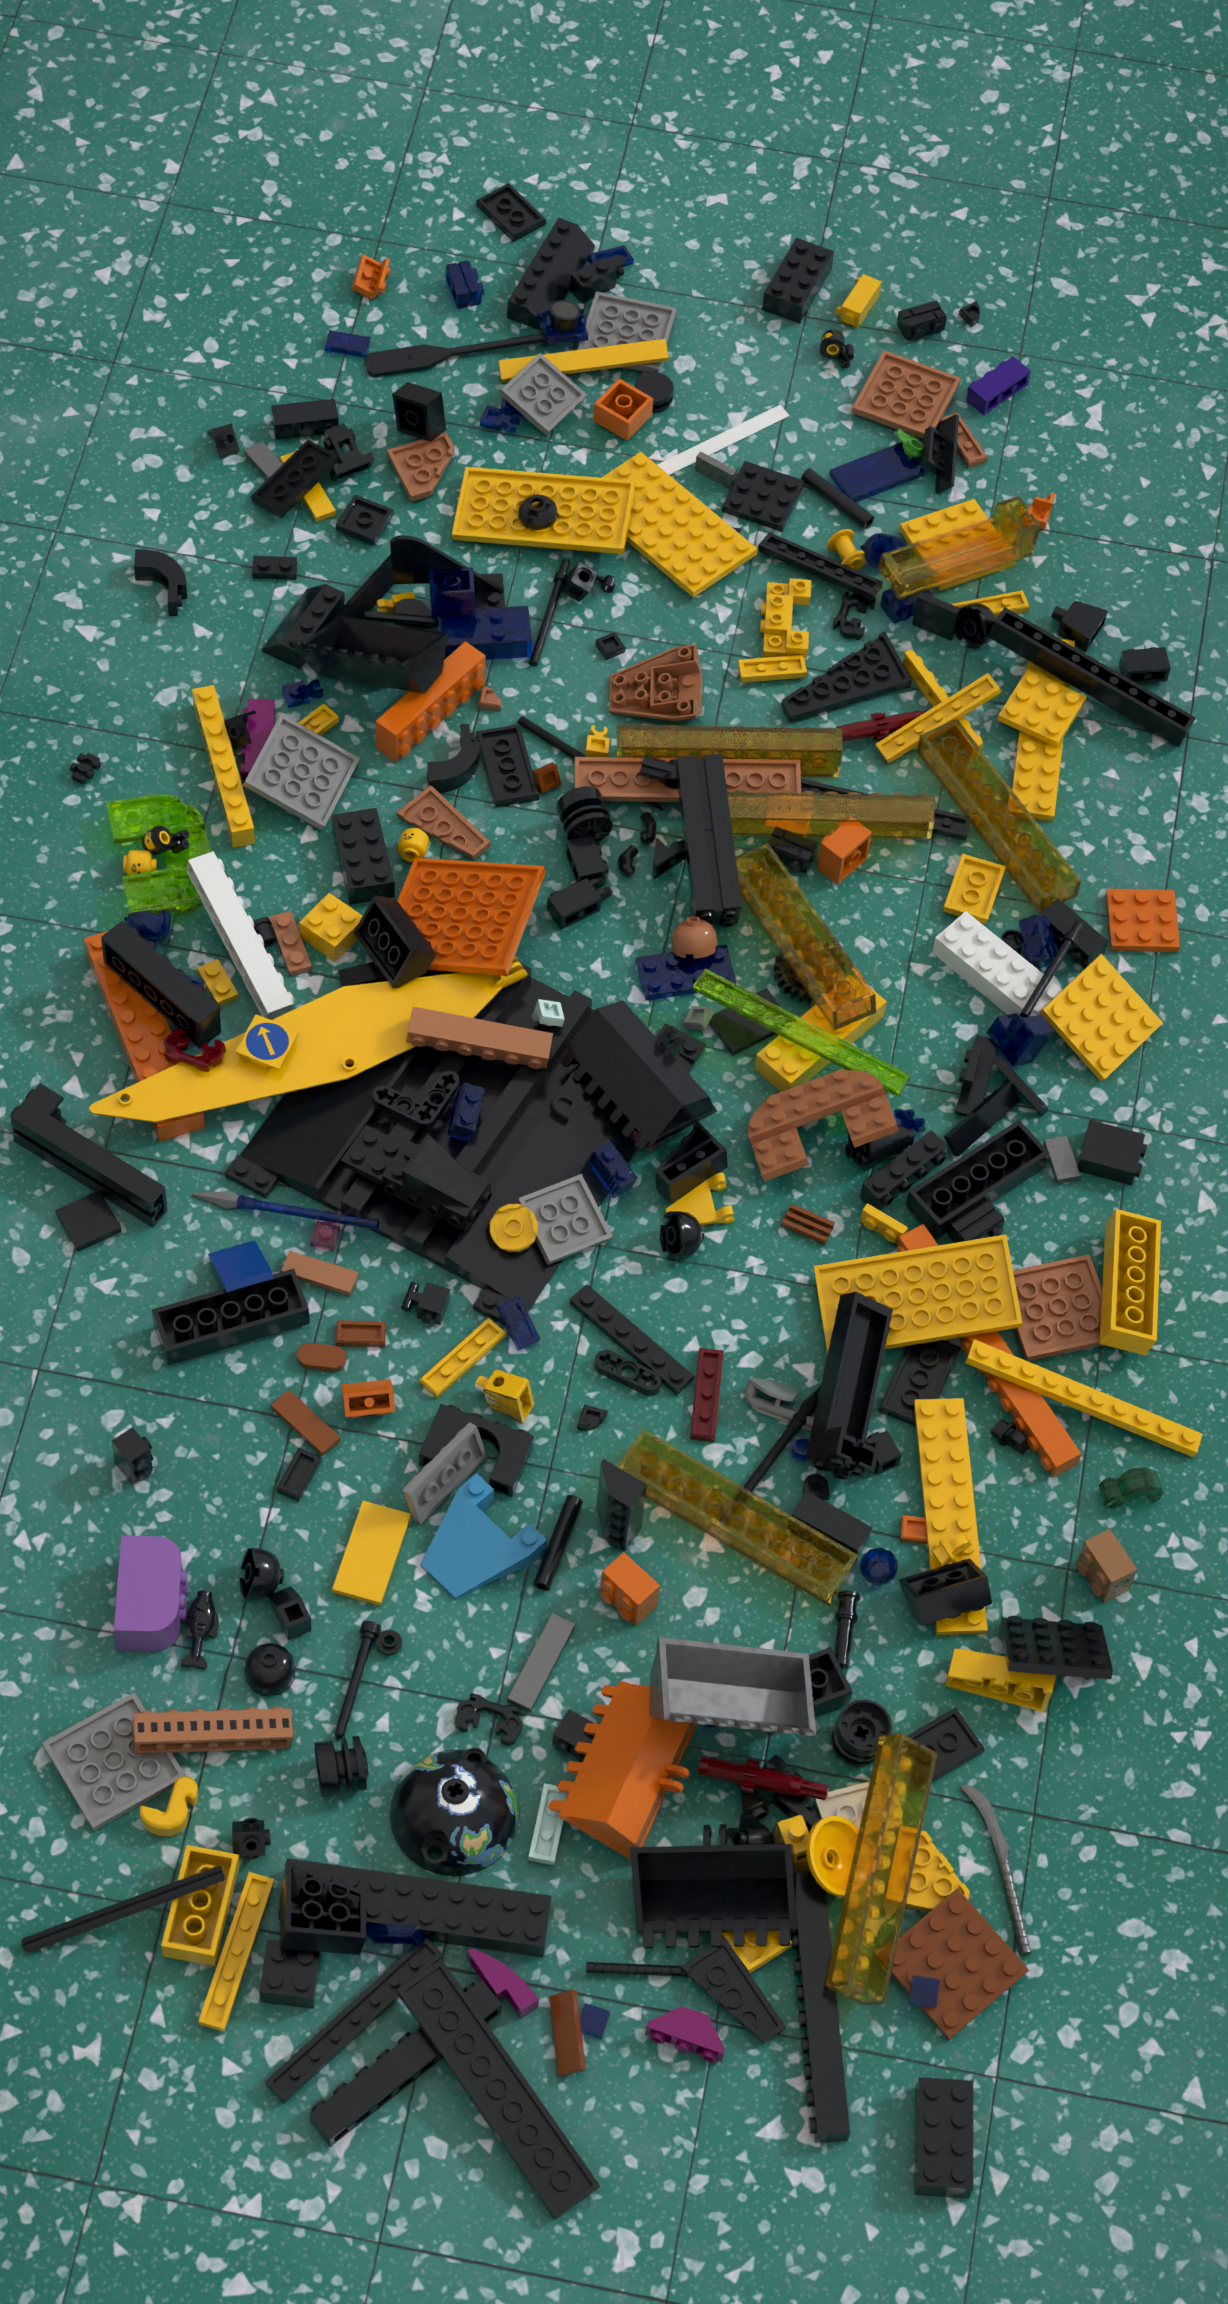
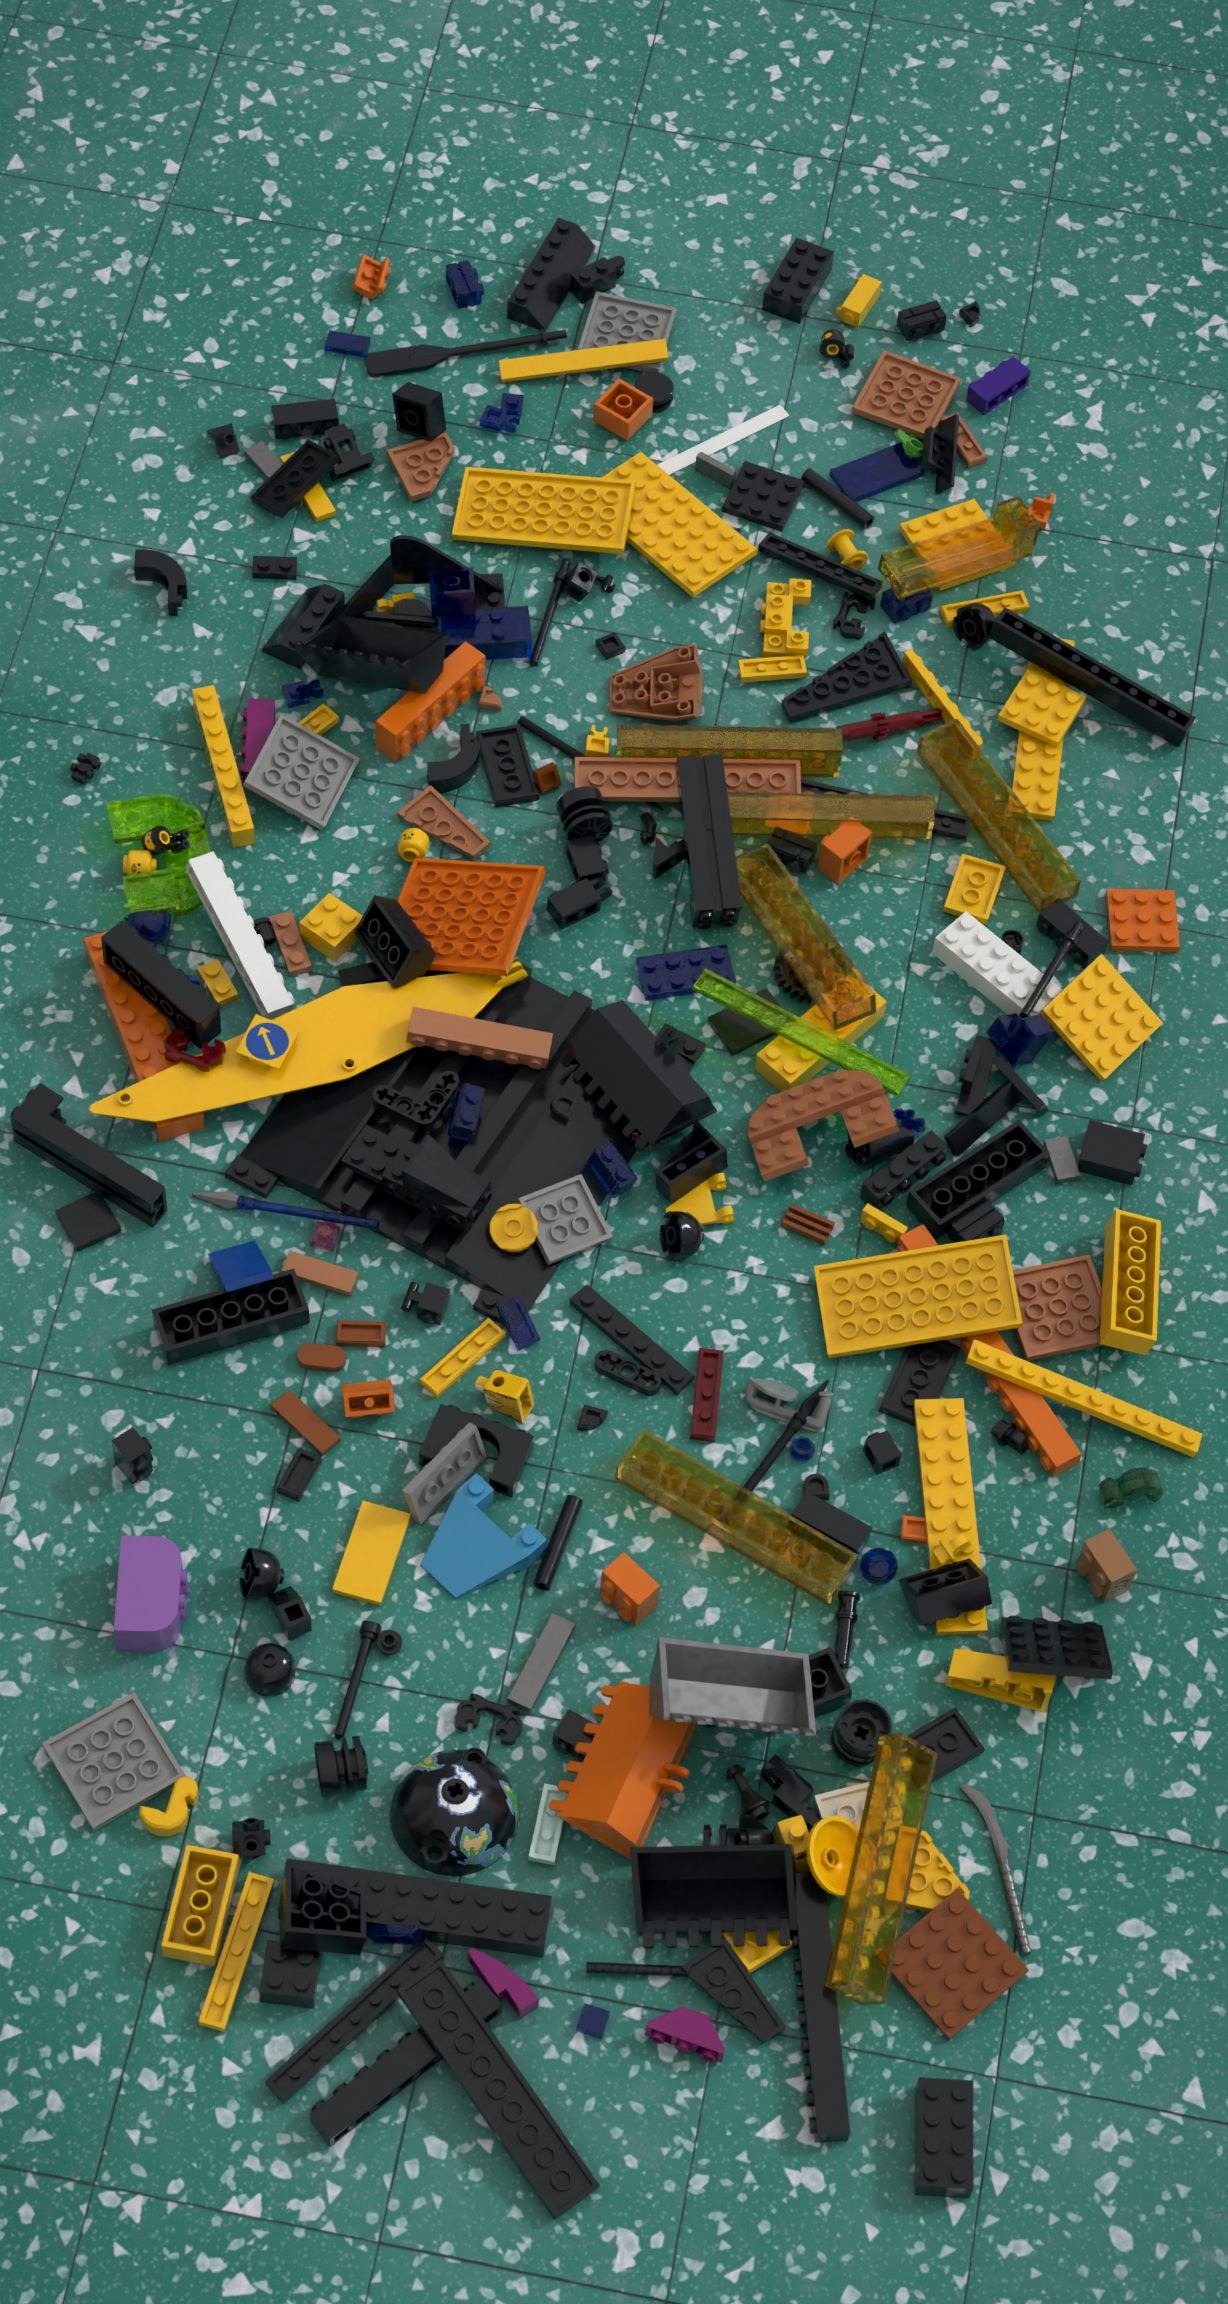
black axle [21,1866,225,1953] -> none
nougat brick [132,1707,293,1754] -> none
black animal [181,1590,219,1670] -> none
black bracket [224,710,256,749] -> none
black brick [332,808,395,905] -> none
black plate [336,495,394,545] -> none
black tile [476,183,546,242] -> none
light grey plate [499,353,587,436] -> none
black piece [518,495,558,530] -> none
light aqua bracket [532,999,565,1027] -> none
piece [537,300,589,343] -> none
dark orange tile [549,1989,586,2077] -> none
clear blue tile [587,245,634,267] -> none
black slope [596,1459,647,1551] -> none
black arm [617,845,638,876] -> none
black piece [640,756,678,789] -> none
nougat cylinder [672,916,718,959] -> none
light grey tile [683,1006,714,1030] -> none
dark red piece [698,1756,829,1801] -> none
black brick [805,1291,893,1480] -> none
clear blue piece [860,533,909,571] -> none
yellow plate [875,673,1001,764] -> none
clear blue tile [909,1975,939,2008] -> none
black tile [912,592,960,641] -> none
clear blue brick [1018,914,1057,968] -> none
black torso [1051,601,1108,652] -> none
black brick [1119,647,1171,684] -> none

